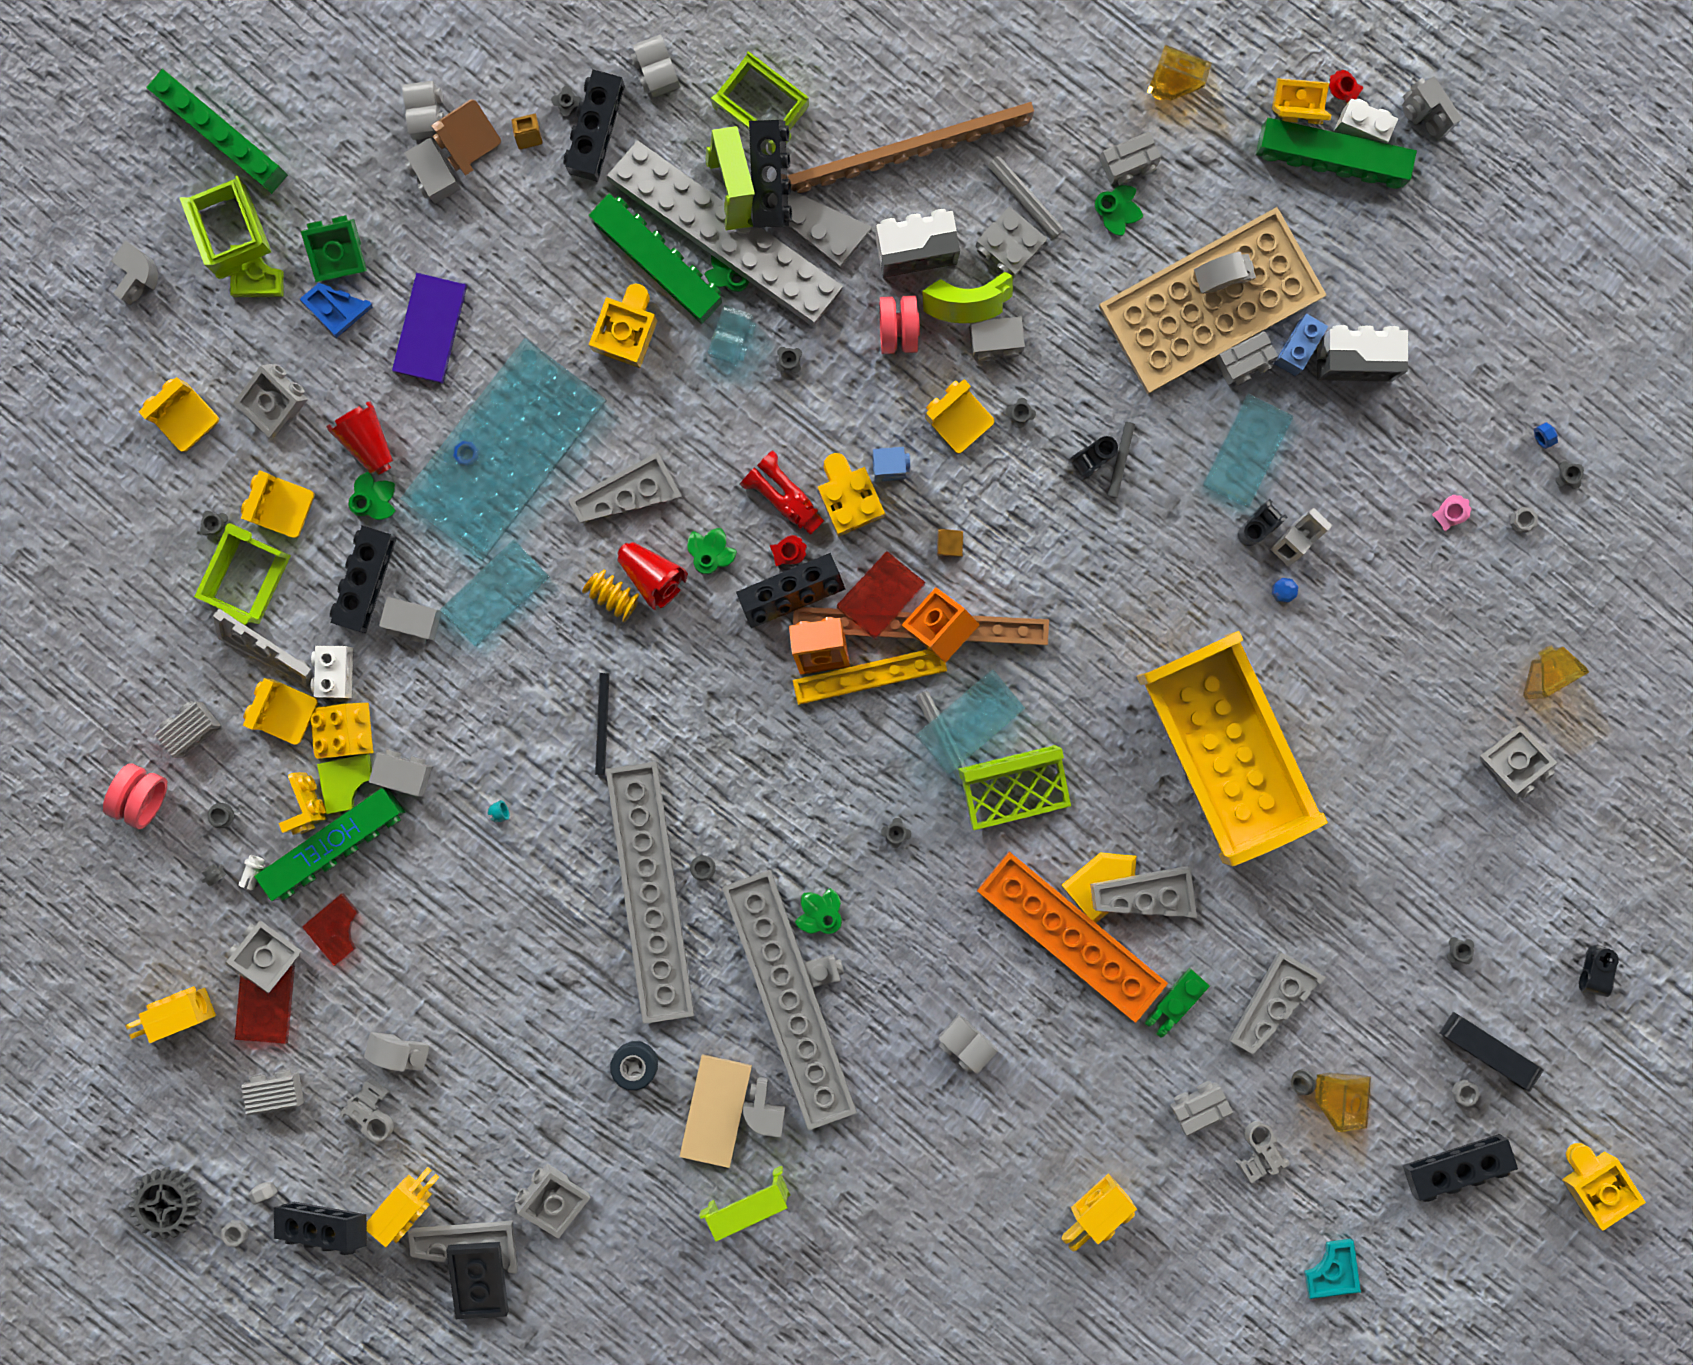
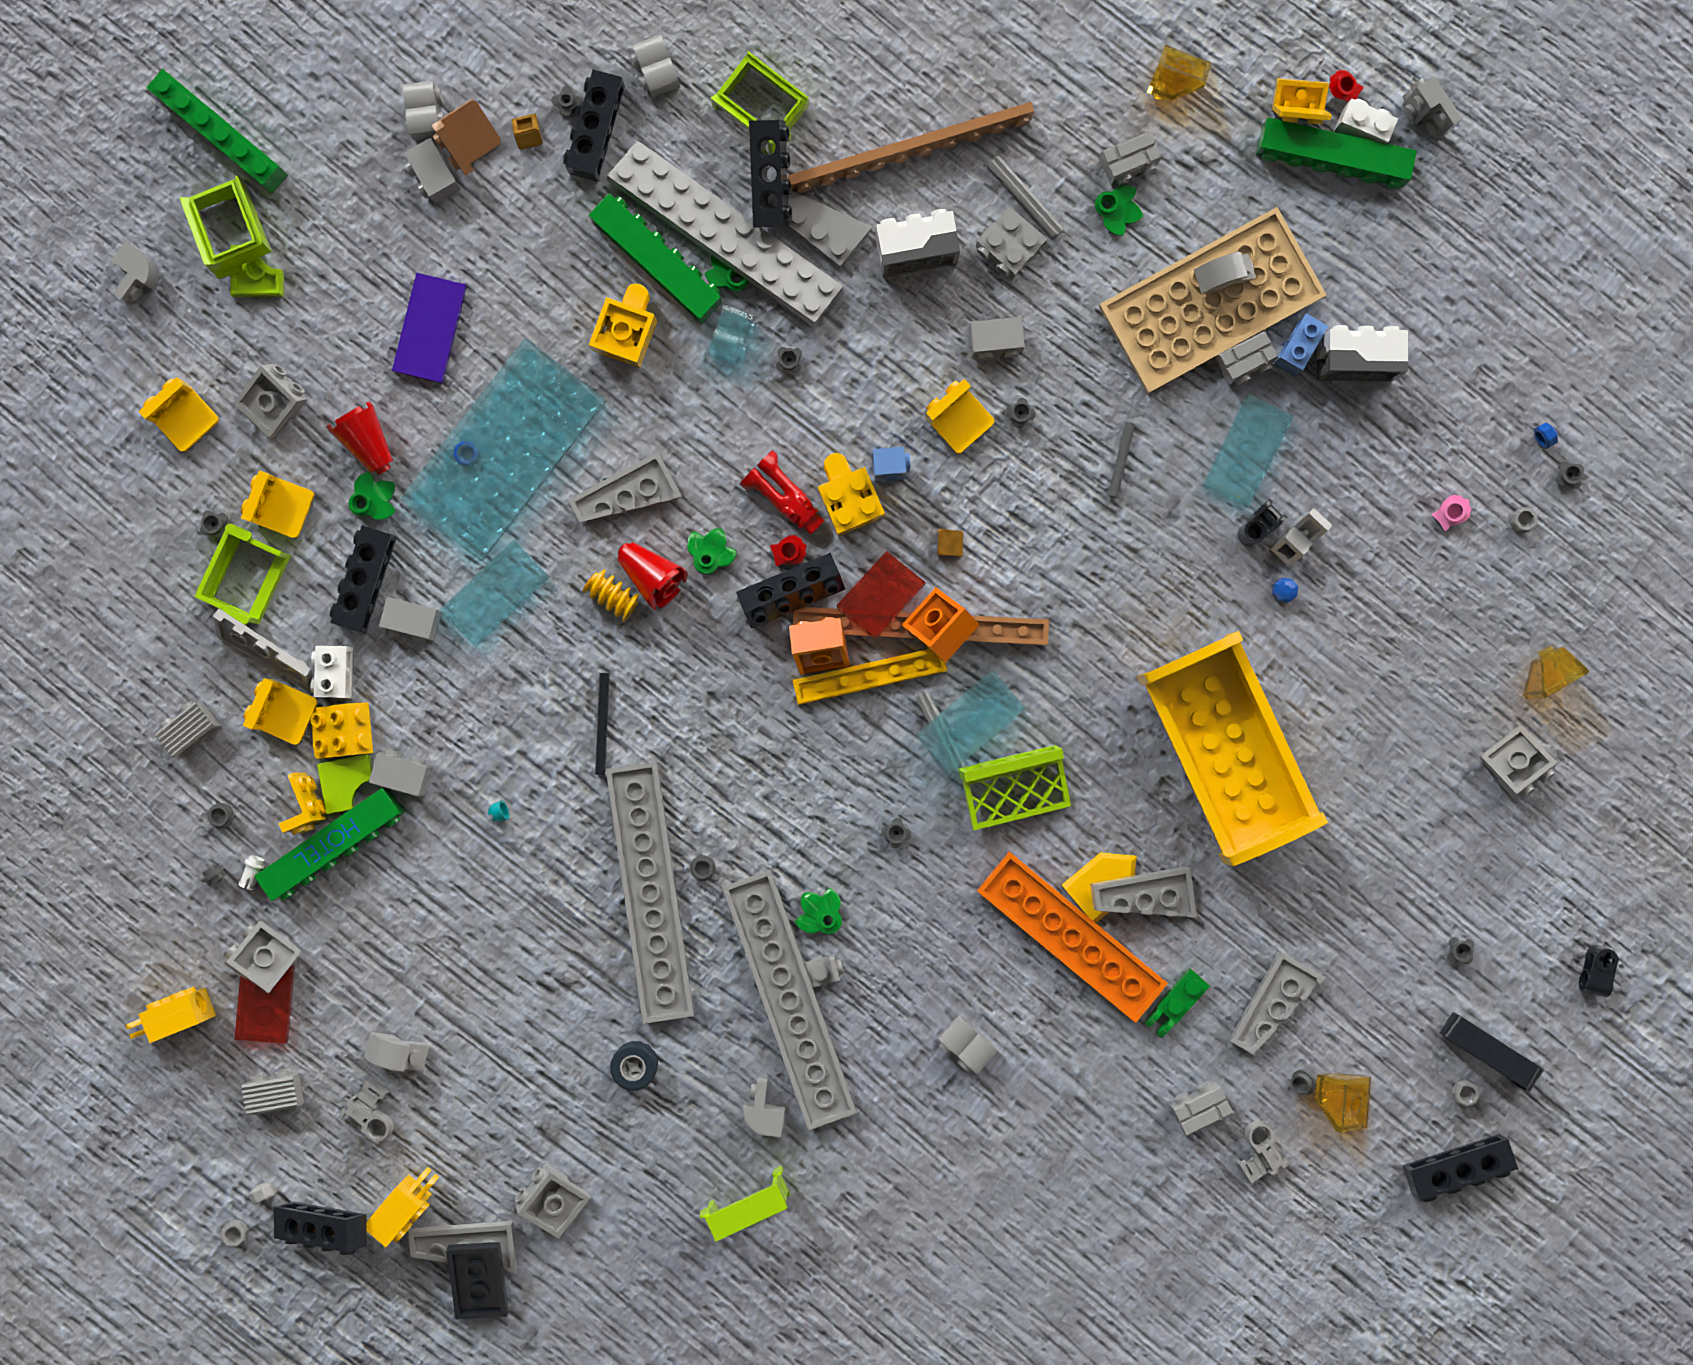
coral wheel [103,763,168,829] -> none
dark grey gear [129,1167,202,1239] -> none
green plate [300,215,367,282] -> none
blue wing [300,283,373,338] -> none
clear red tile [302,893,360,966] -> none
tan tile [679,1054,752,1168] -> none
piece [705,126,755,231] -> none
coral wheel [879,296,920,354] -> none
lime arch [922,272,1013,323] -> none
yellow brick [1061,1173,1137,1252] -> none
black piece [1068,436,1118,480] -> none
teal tile [1304,1239,1361,1299] -> none
yellow brick [1562,1143,1646,1231] -> none

